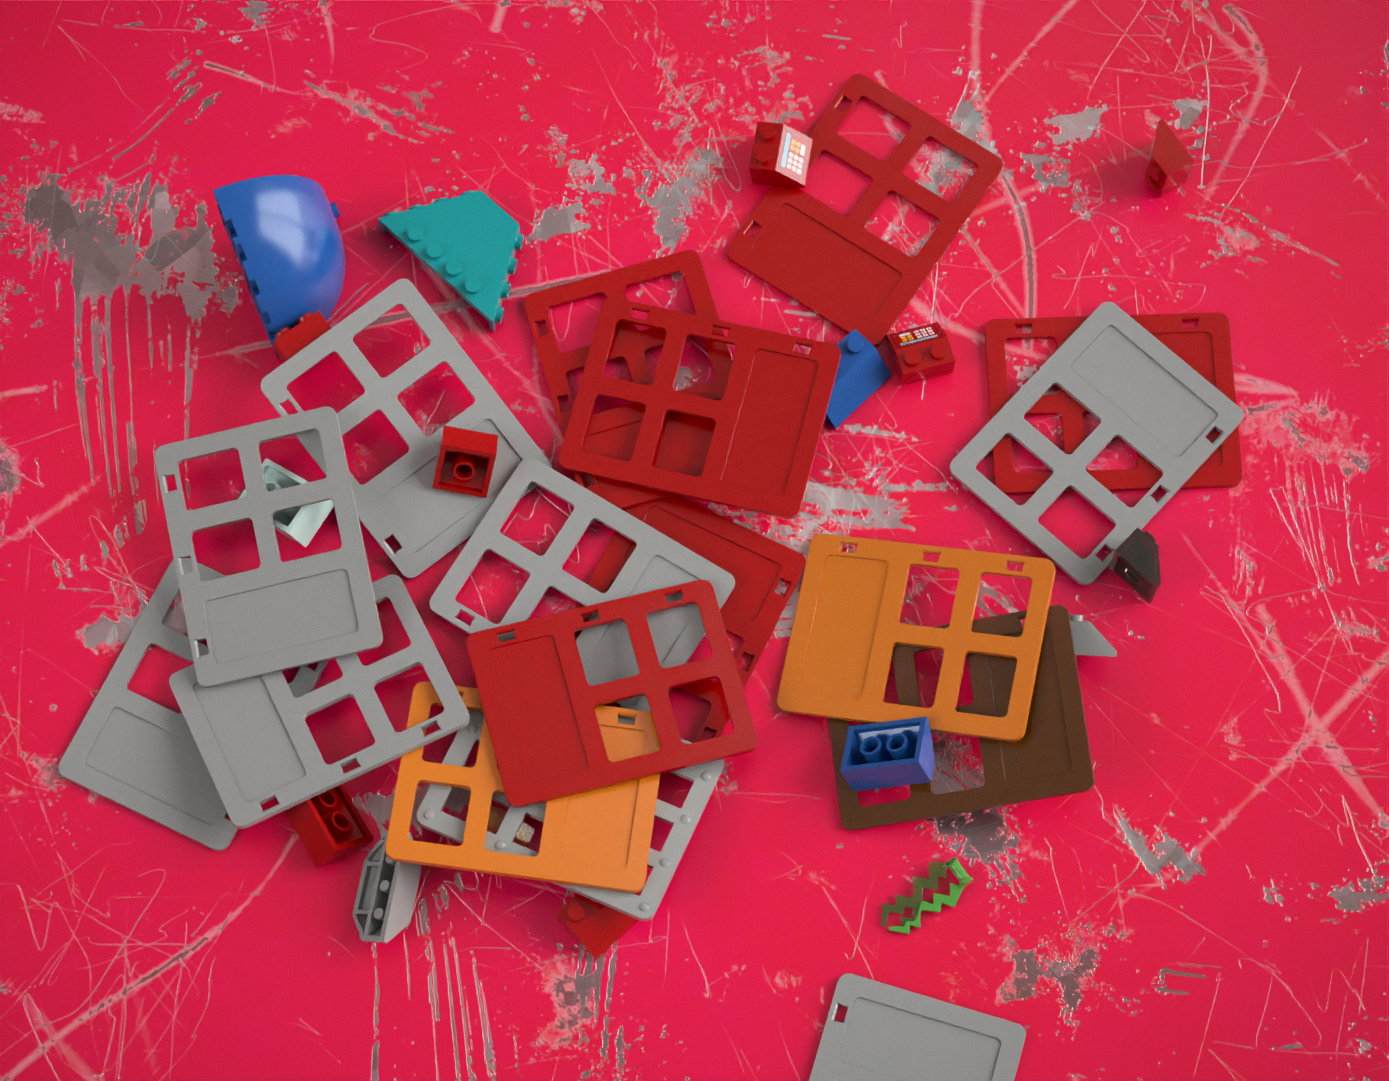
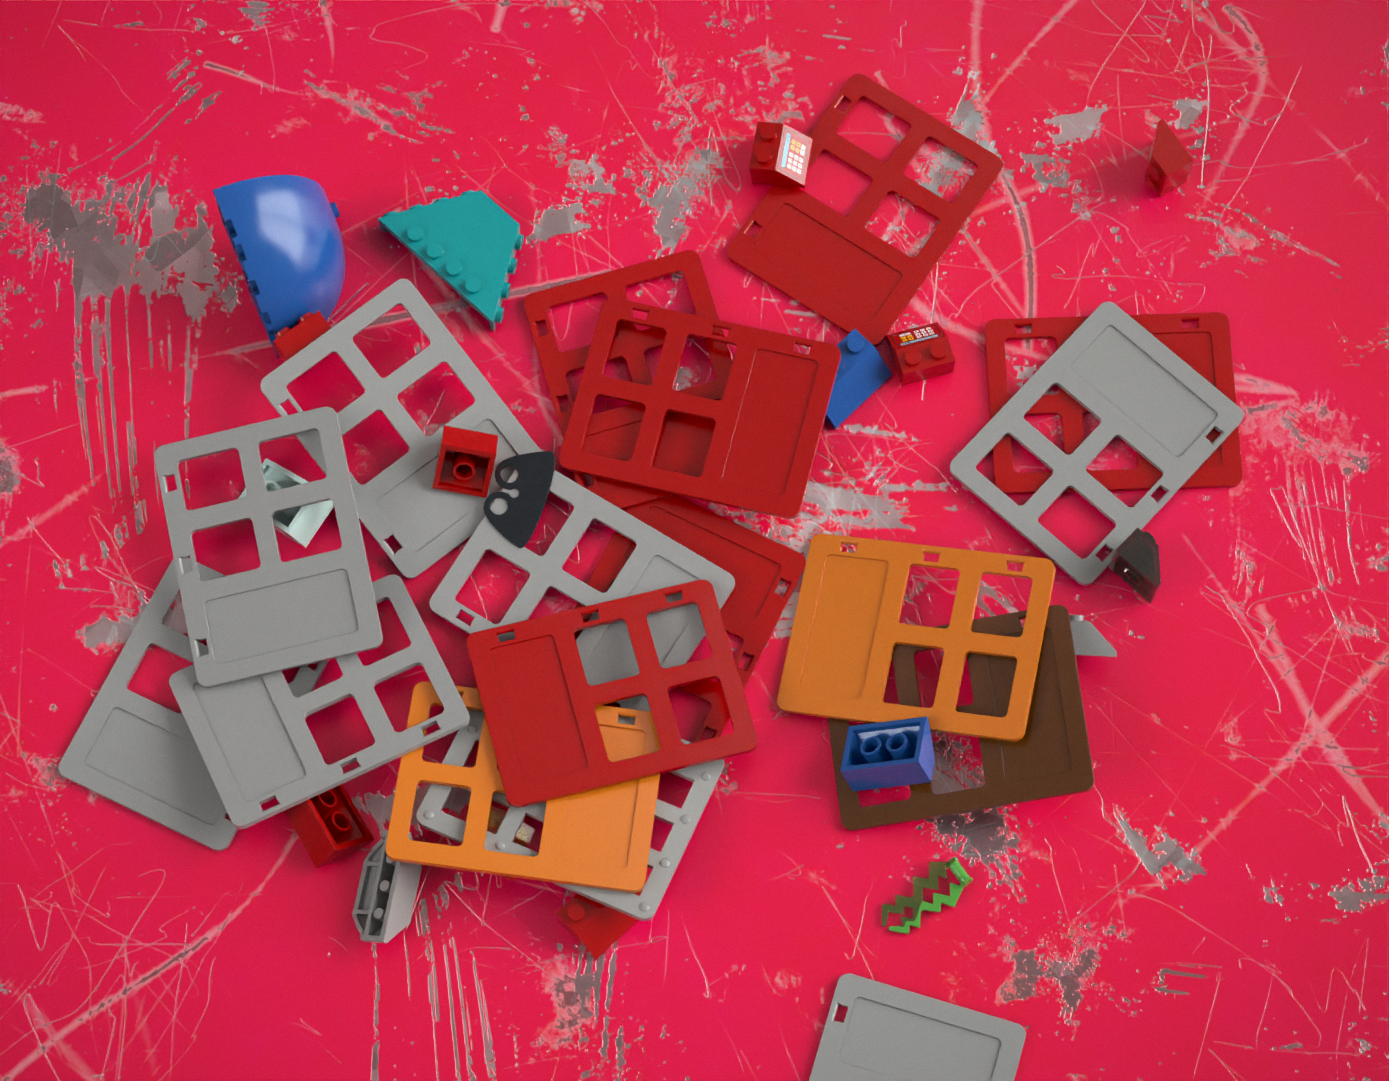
none -> black piece [483,451,555,548]

